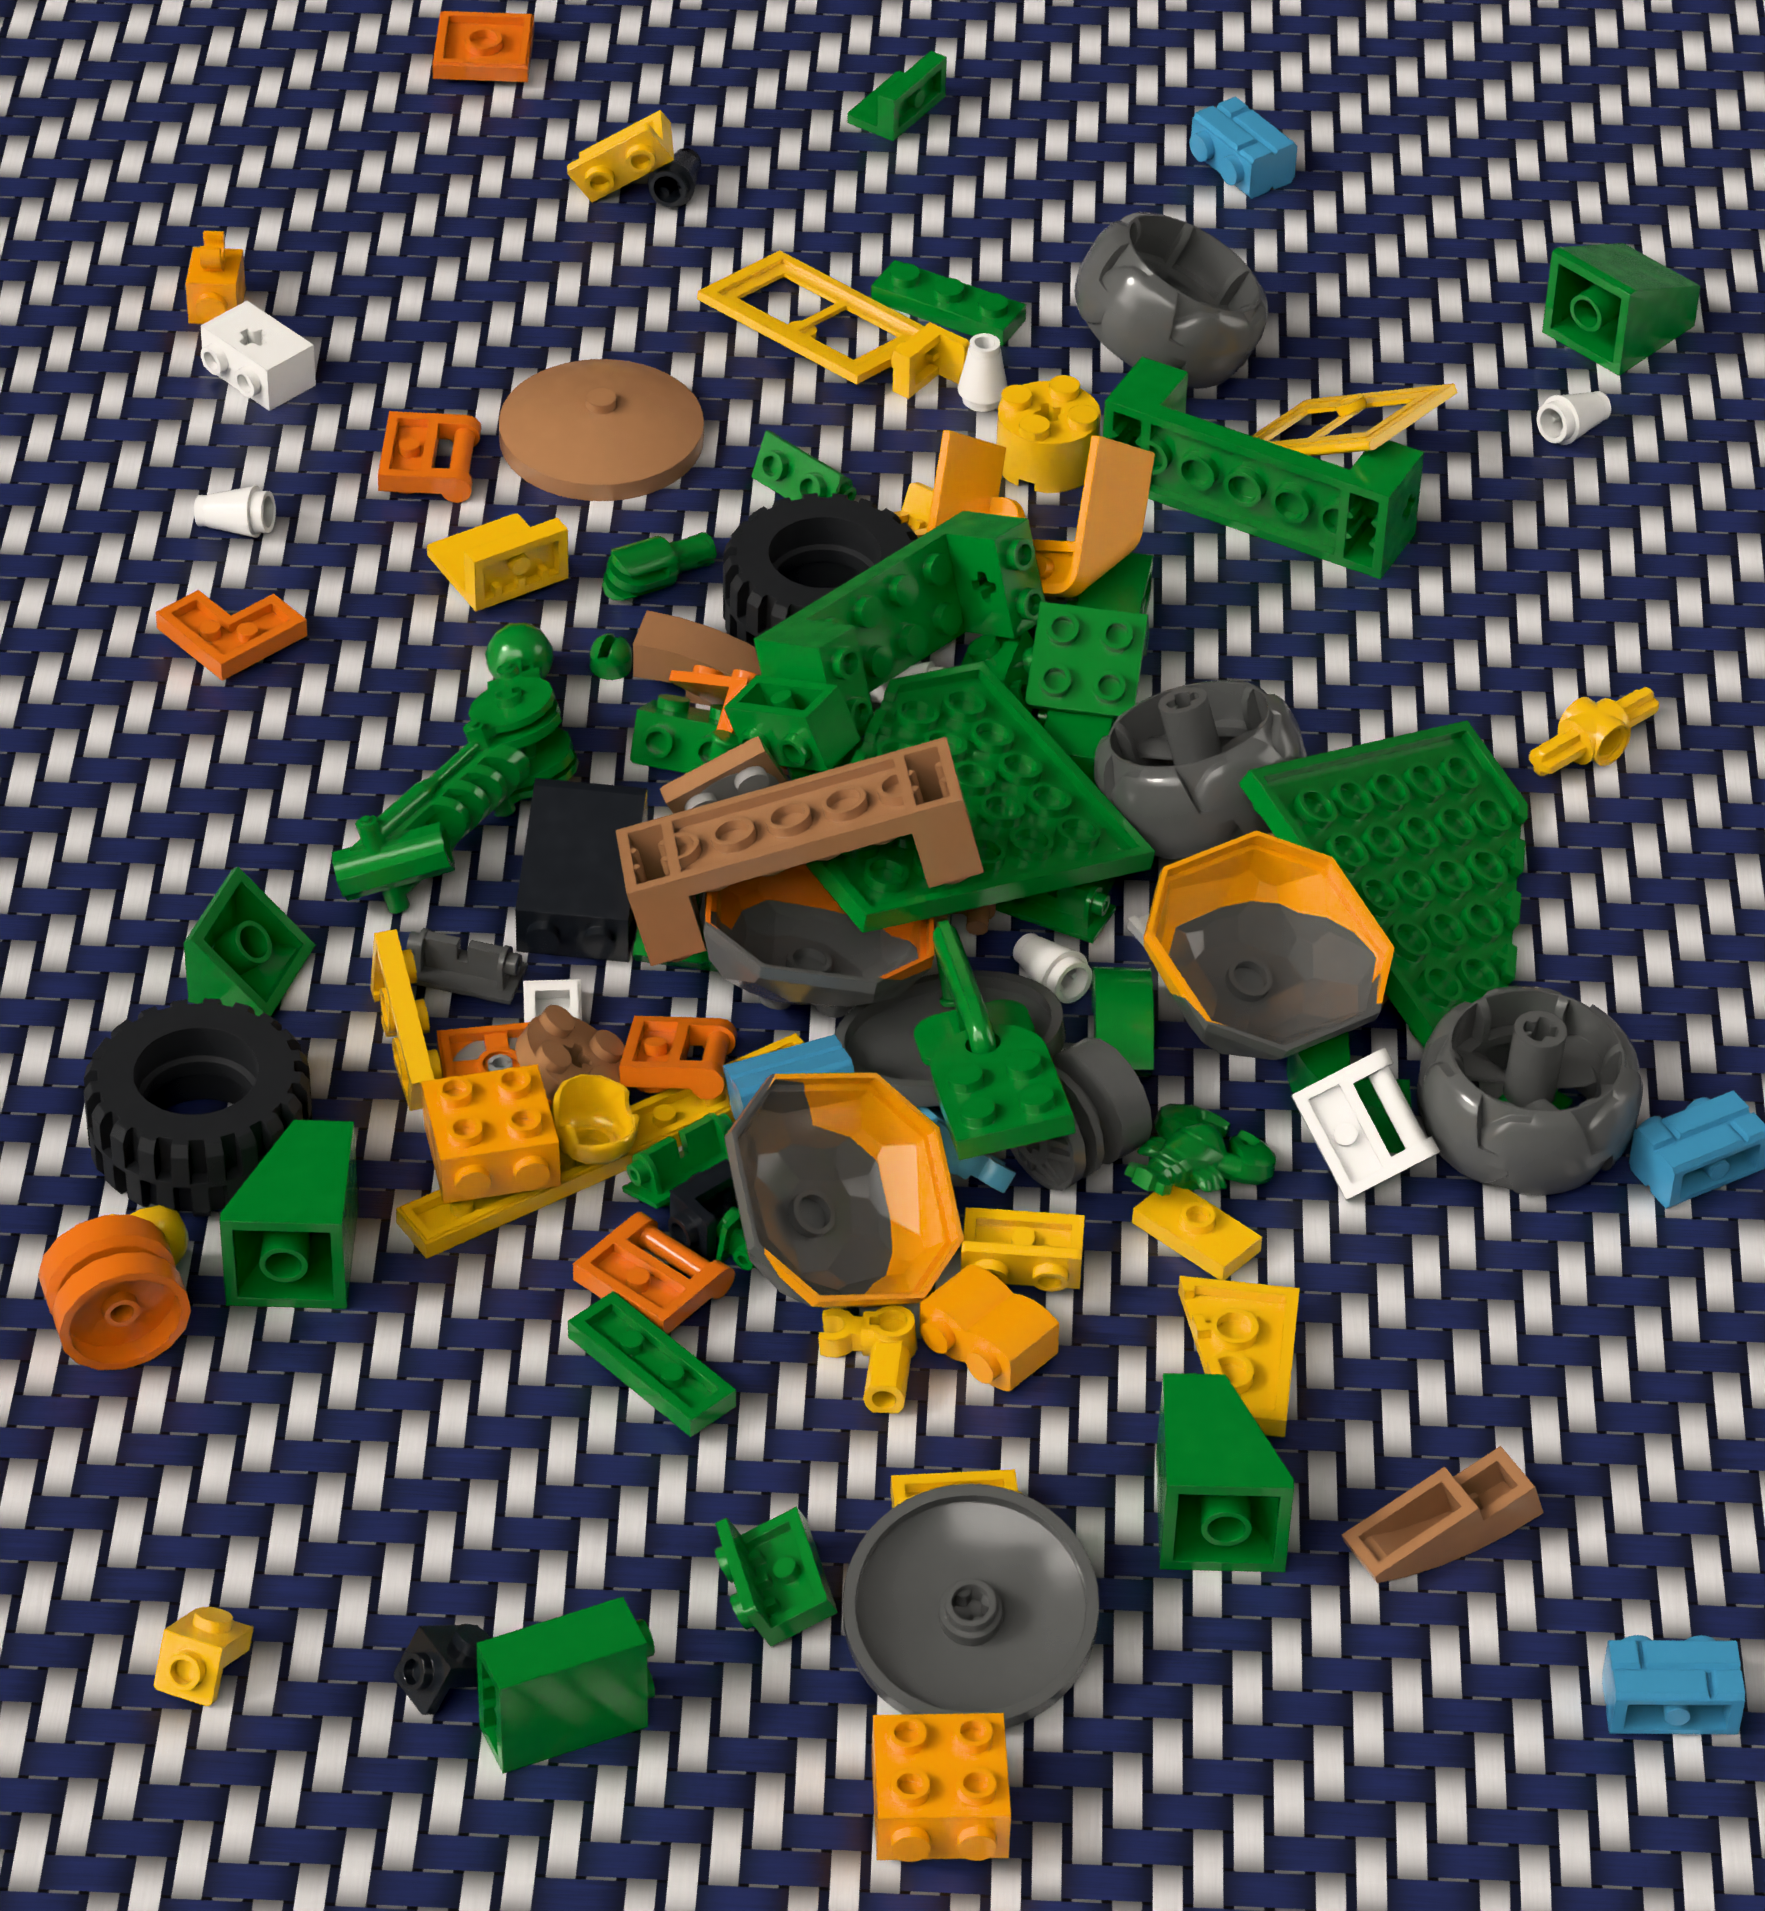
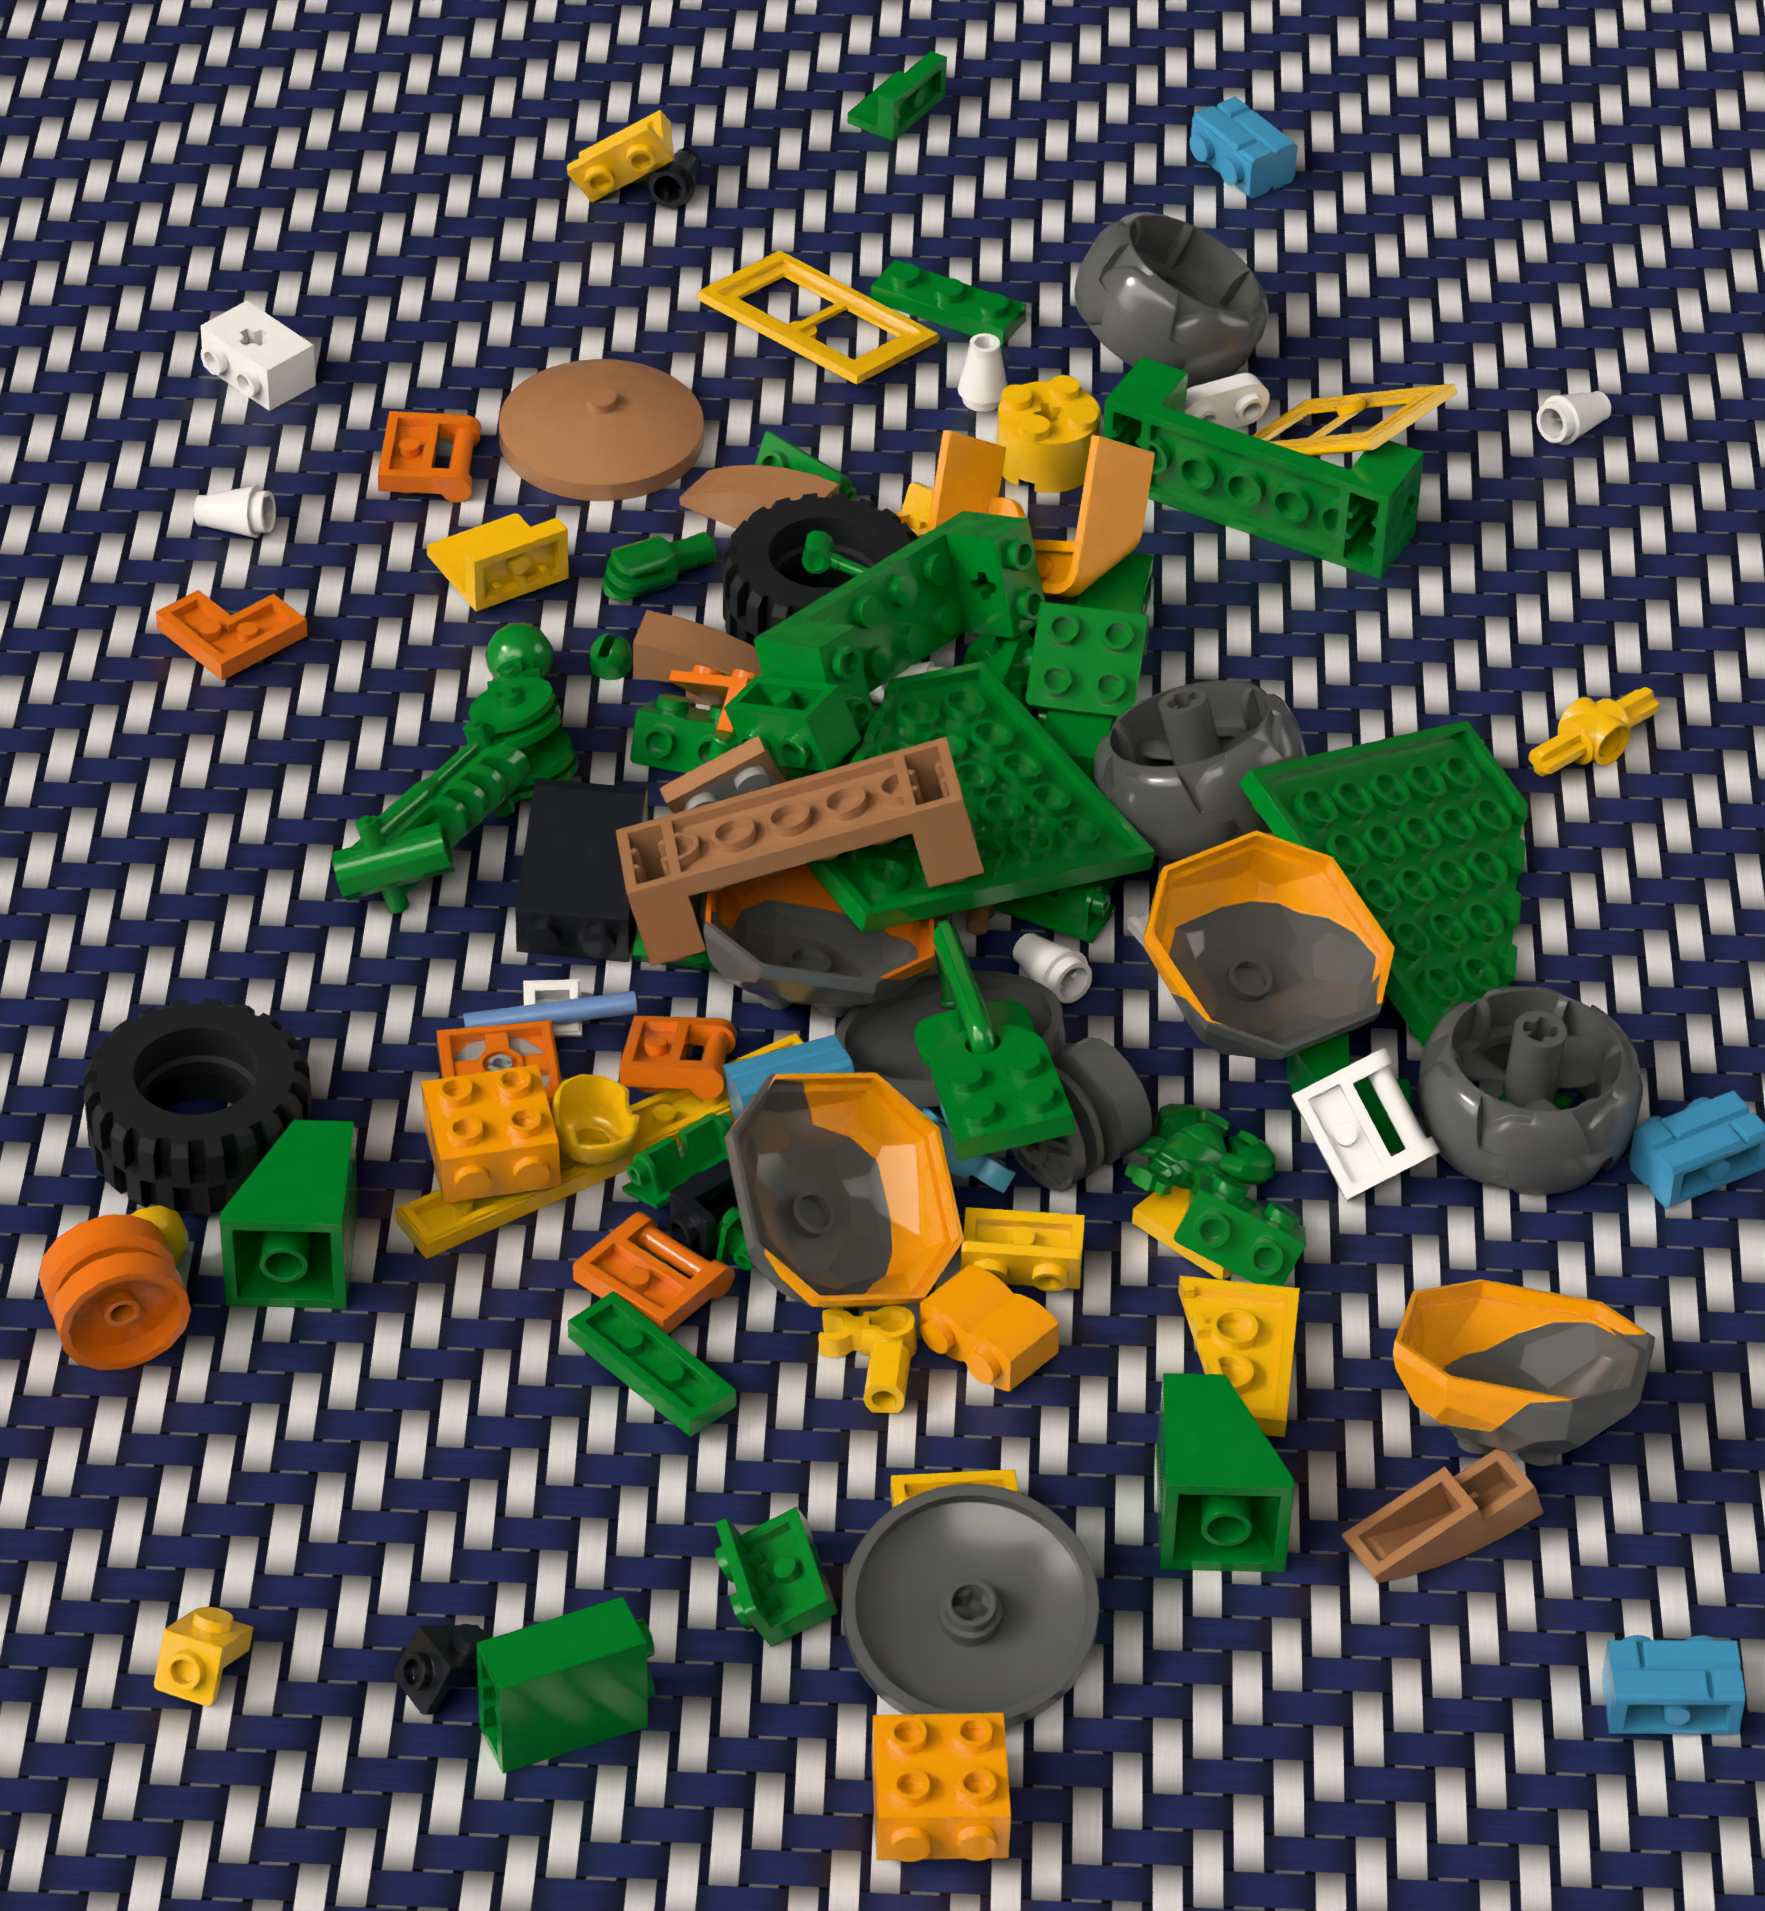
green slope [184,867,315,1017] -> none
light orange brick [186,230,246,324] -> none
yellow wing [370,929,442,1111] -> none
dark grey hinge [406,928,528,1005] -> none
orange plate [432,11,535,82] -> none
medium nougat plate [516,1005,625,1102] -> none
yellow bracket [891,322,970,399] -> none
green brick [1091,967,1154,1076] -> none
green slope [1542,243,1700,376] -> none
none -> medium blue bar [463,991,638,1028]
none -> medium nougat slope [680,465,839,529]
none -> green hand [802,530,869,577]
none -> green bracket [1174,1173,1306,1286]
none -> white plate [1185,373,1270,429]
none -> rock [1393,1279,1655,1466]

